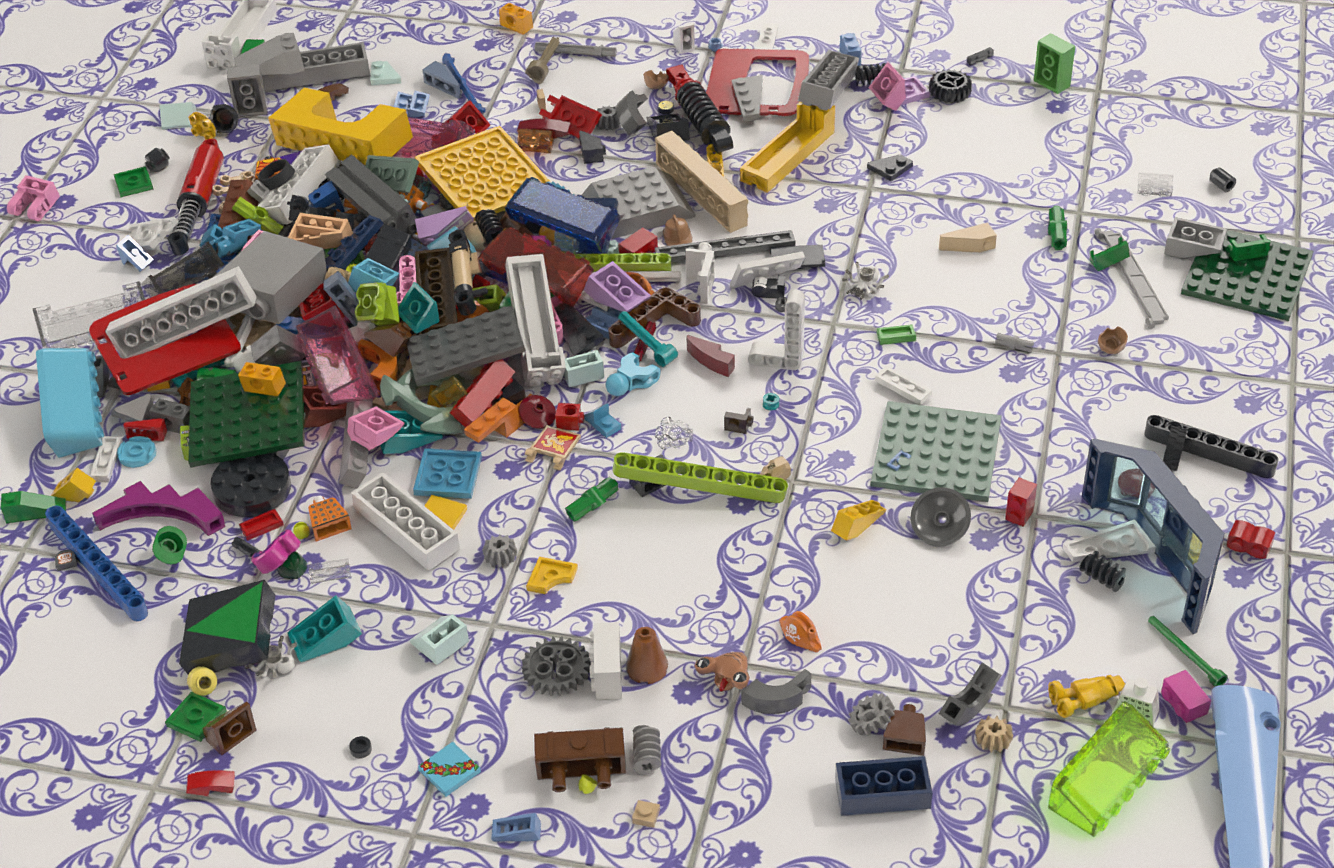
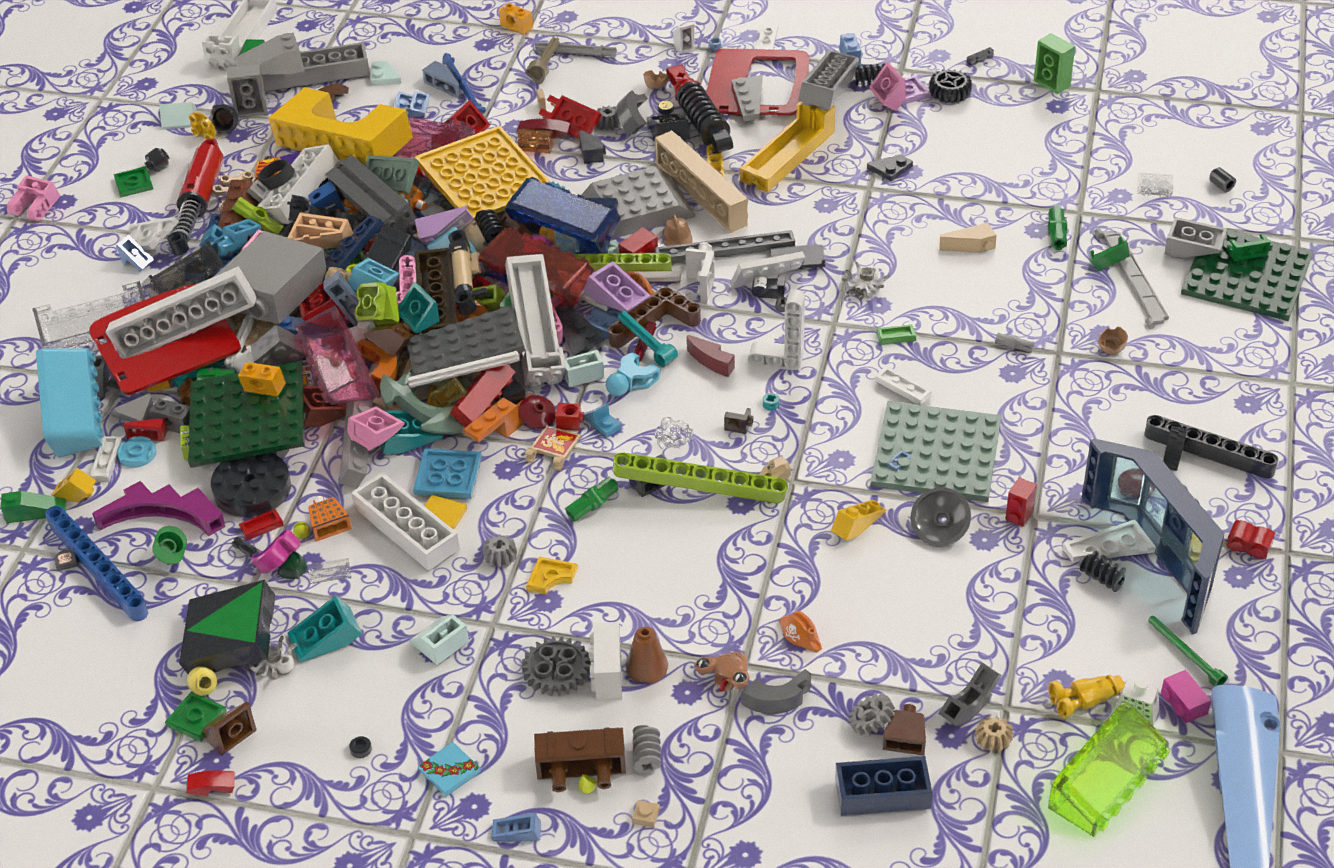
none -> white axle [408,351,519,388]

